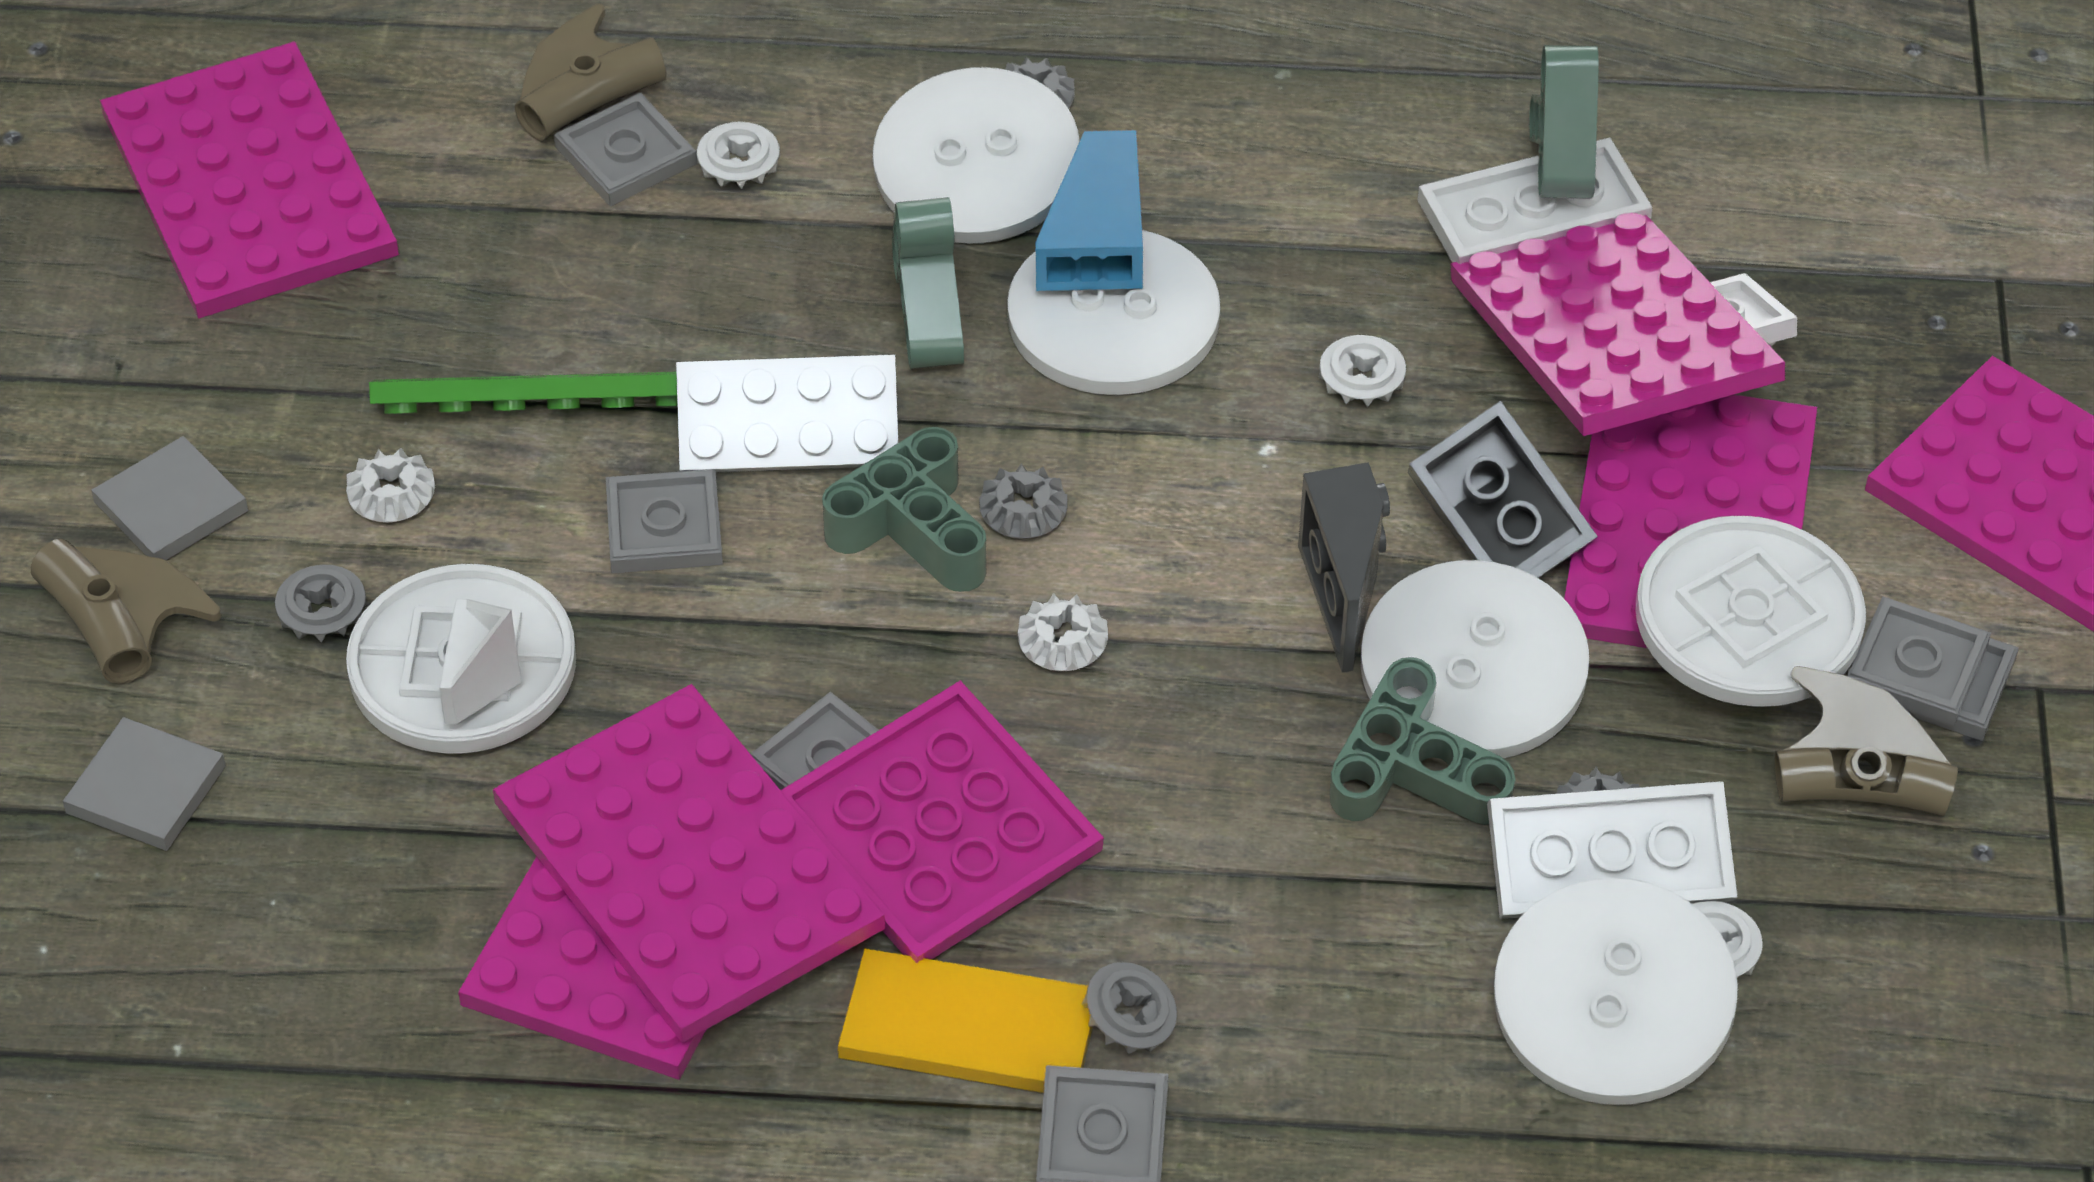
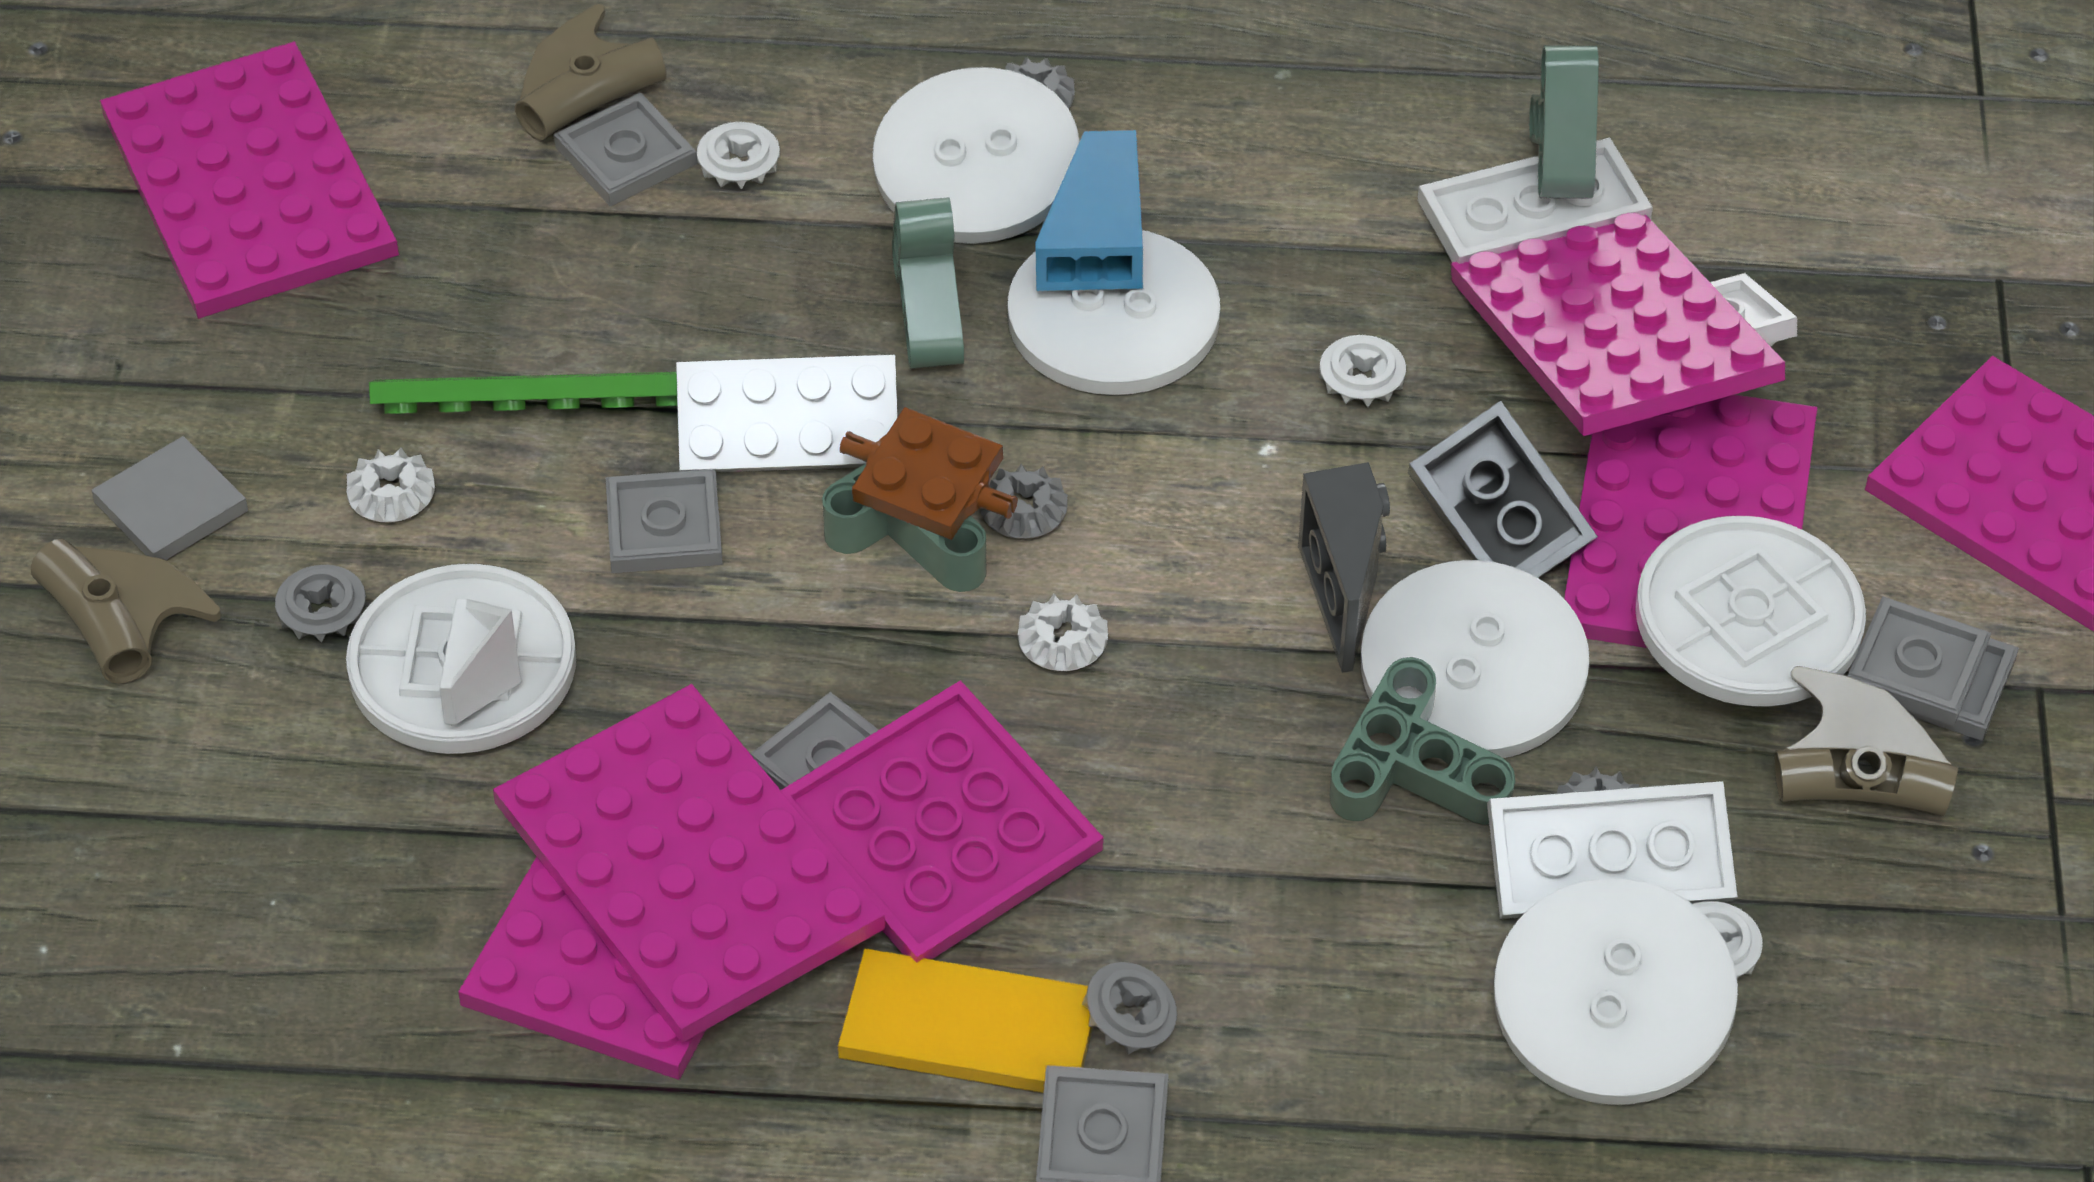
light grey tile [63,717,226,851] -> none
none -> dark orange plate [839,407,1018,540]

